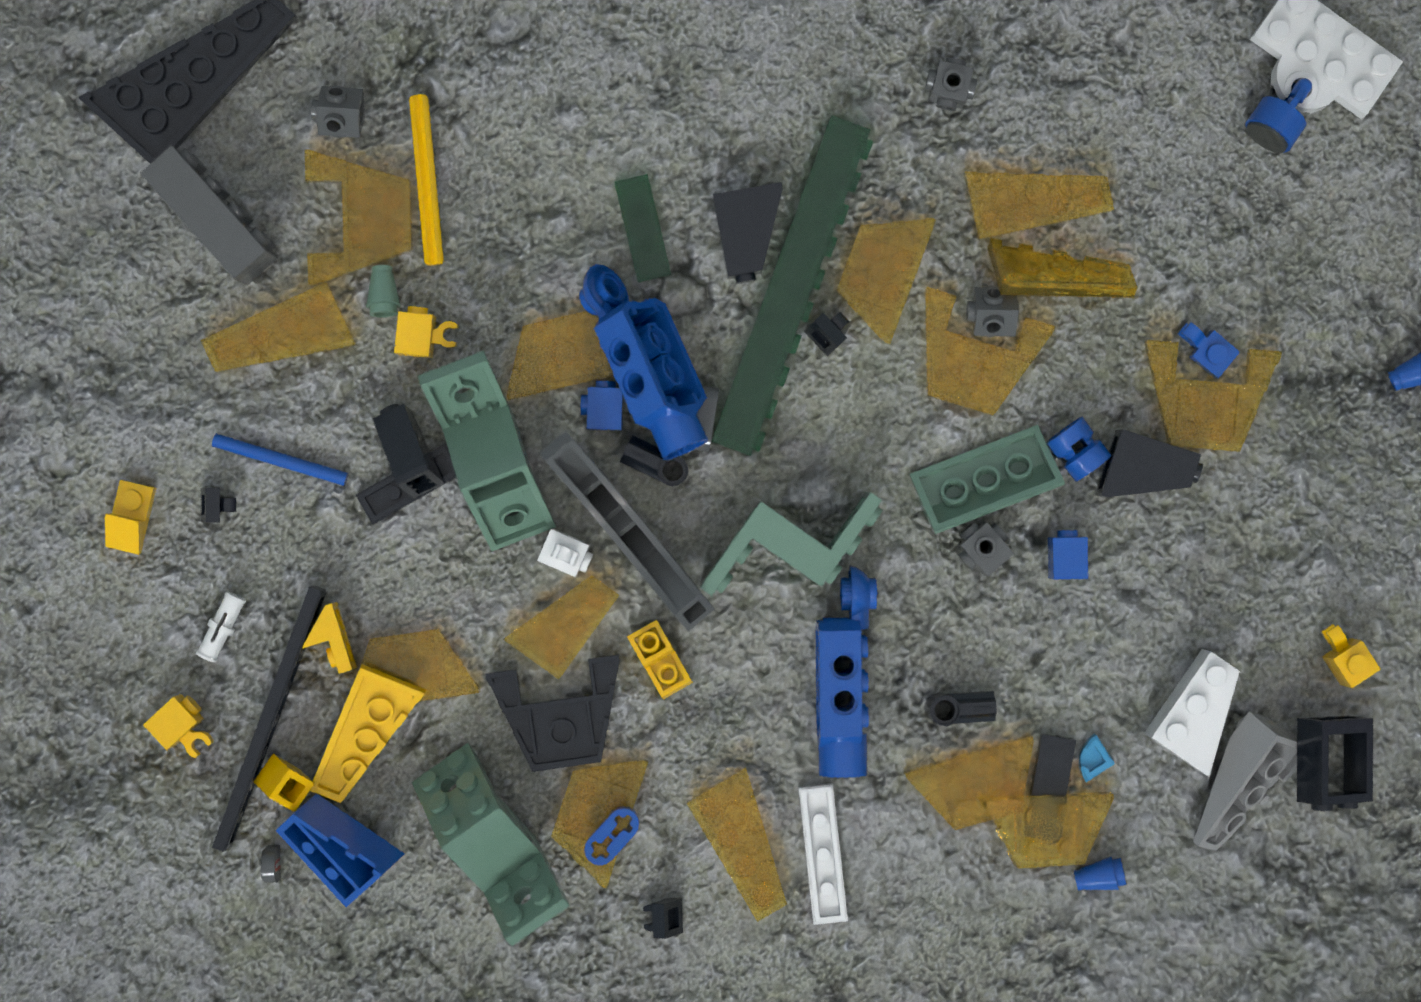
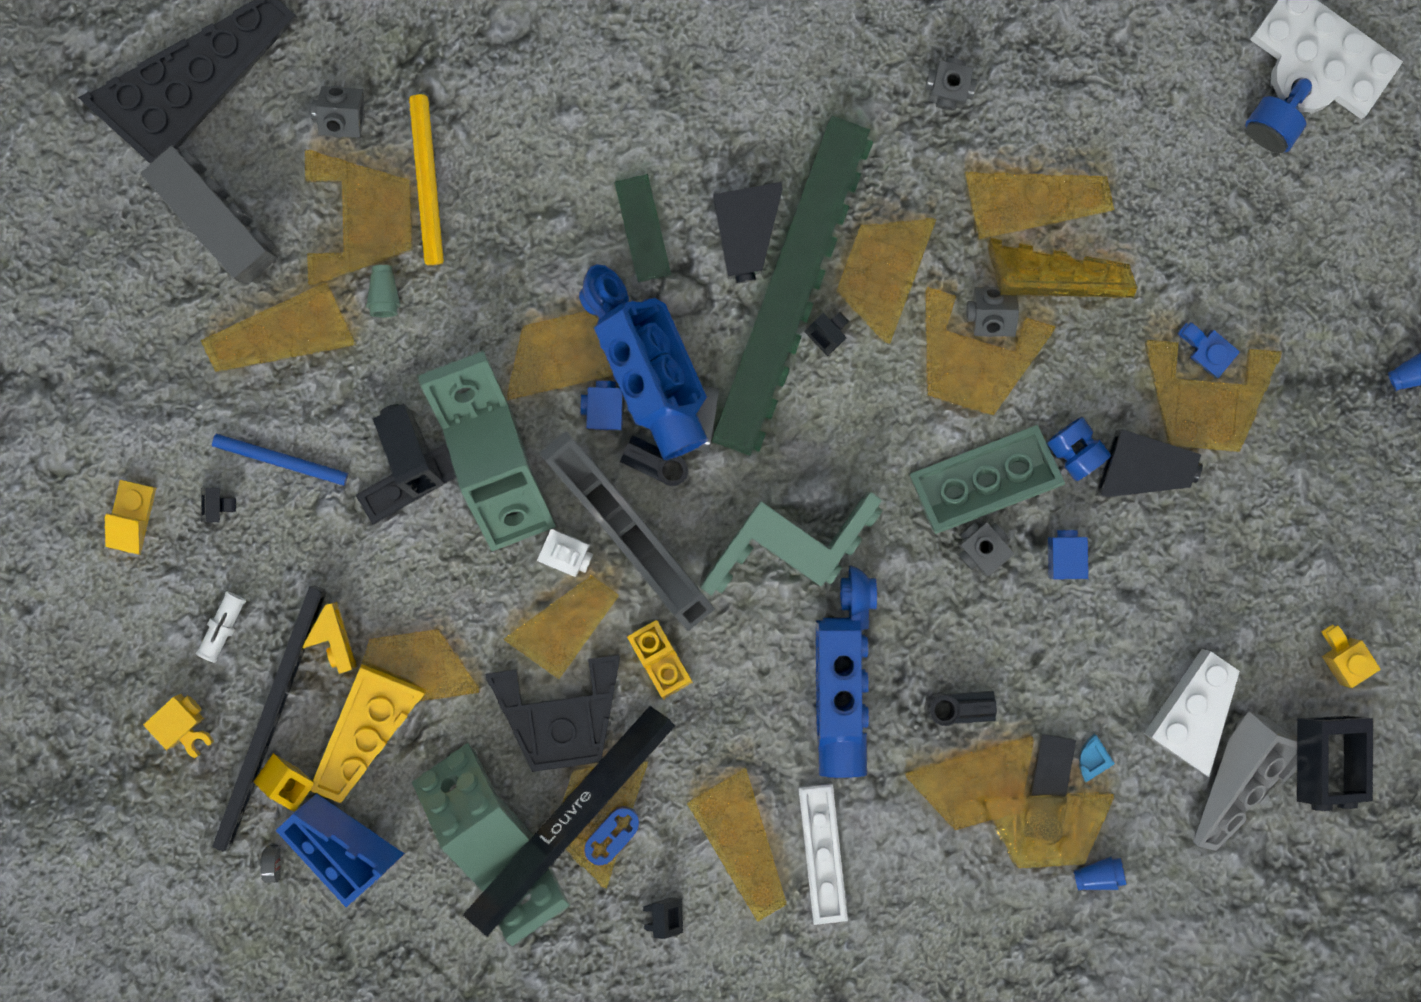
yellow brick [394,306,459,358] -> none
none -> black tile [462,706,675,937]

